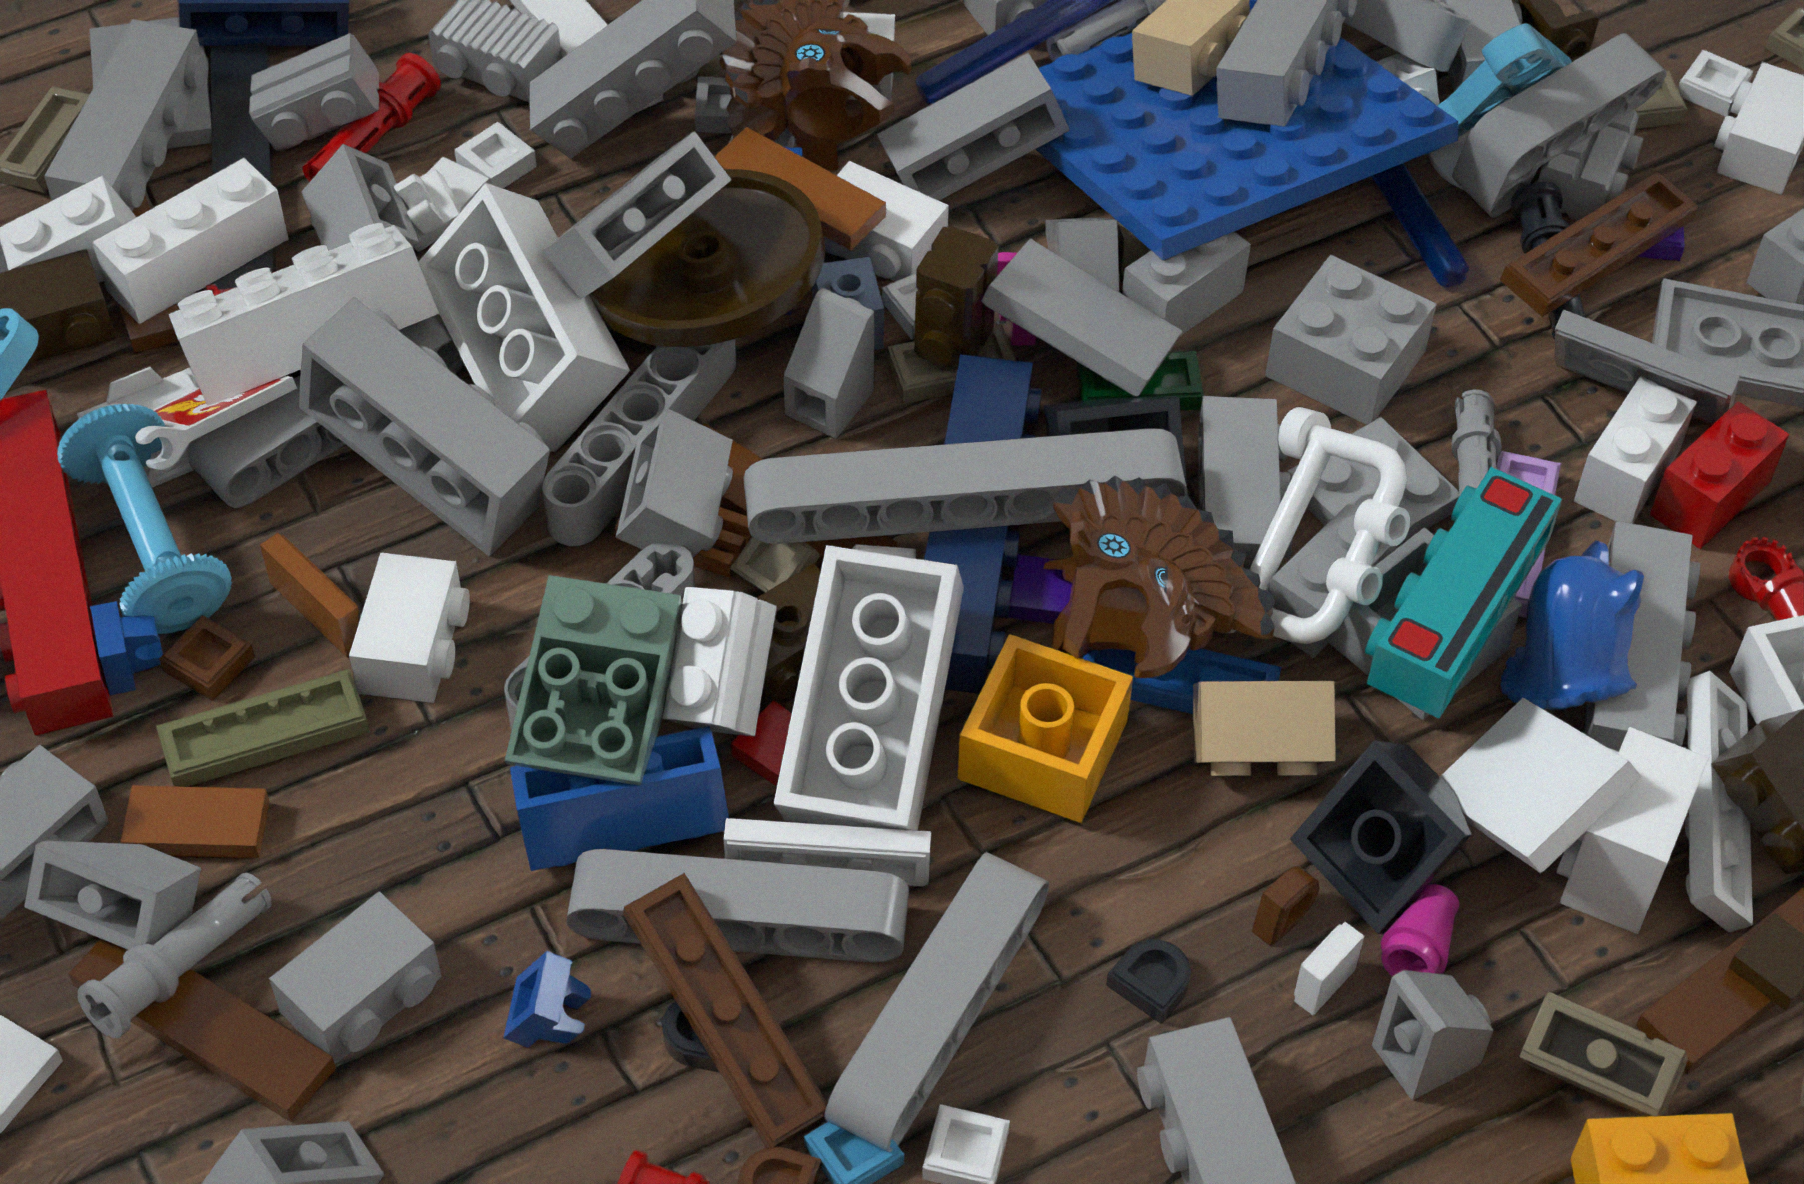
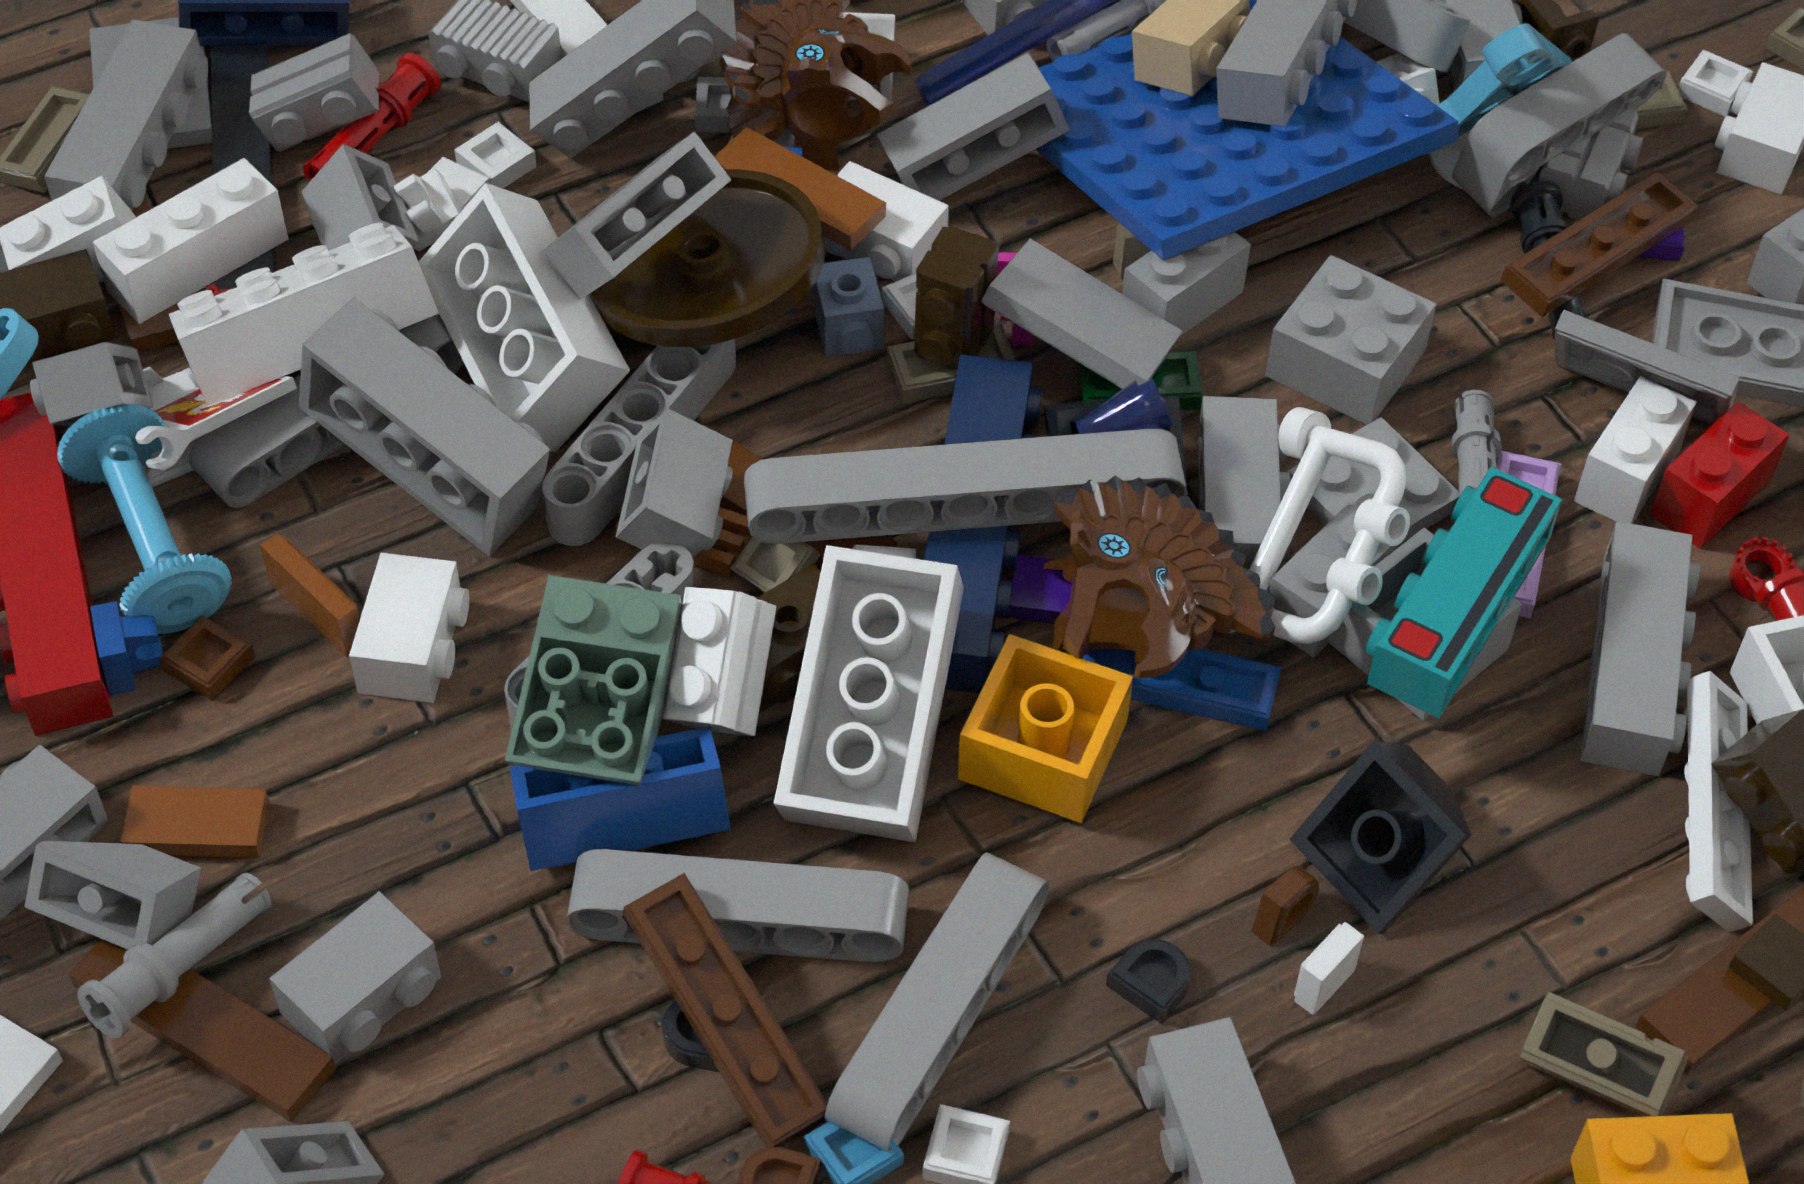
olive plate [156,669,370,787] -> none
blue tile [503,951,591,1048] -> none
white tile [724,818,931,886] -> none
red tile [731,701,792,786] -> none
light grey slope [784,287,874,439] -> none
light grey slope [1045,218,1119,291] -> none
tan brick [1193,681,1335,776] -> none
clear blue axle [1372,163,1469,289] -> none
light grey slope [1372,970,1493,1101] -> none
dark pink cone [1381,884,1459,976] -> none
white tile [1440,698,1641,873] -> none
blue hair [1500,540,1644,710] -> none
white brick [1556,727,1709,934] -> none
none -> light grey brick [30,342,154,426]
none -> clear blue cone [1075,379,1174,434]

